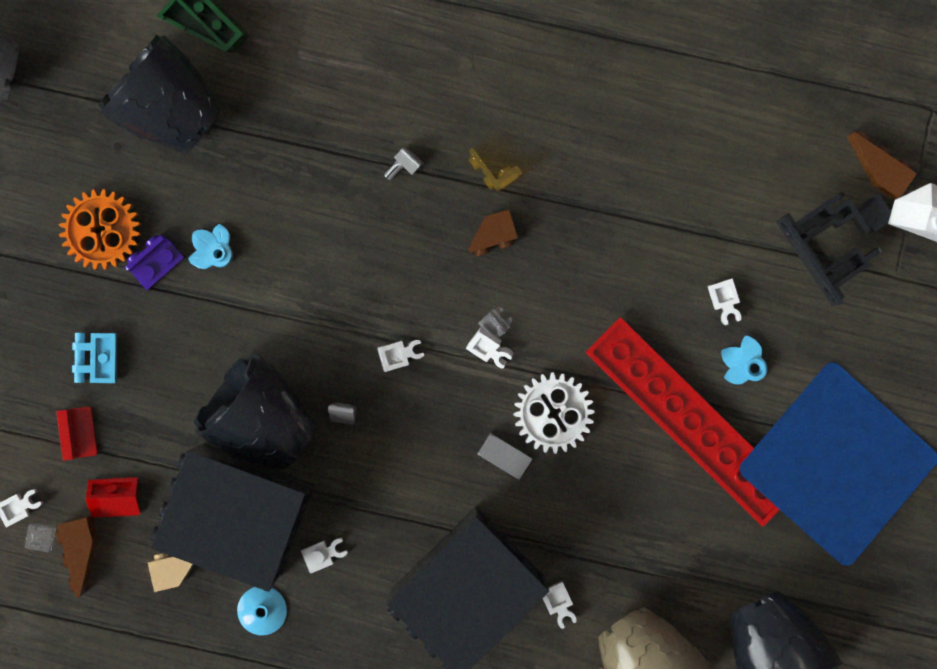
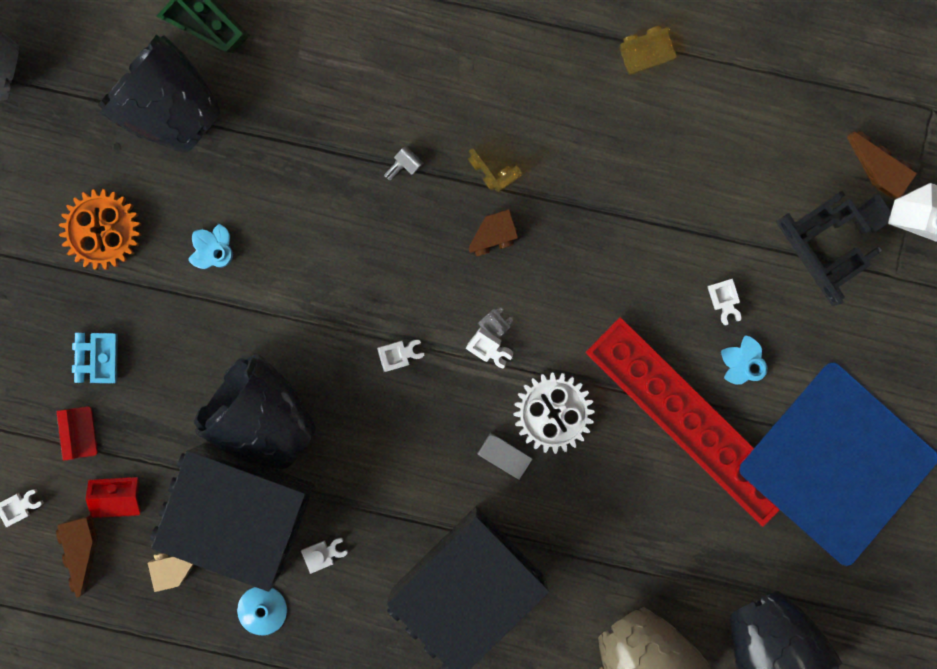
clear tile [24,523,55,553] -> none
dark purple bracket [124,235,185,291] -> none
light grey slope [328,402,357,425] -> none
white plate [543,581,576,629] -> none
none -> clear yellow bracket [619,26,677,75]

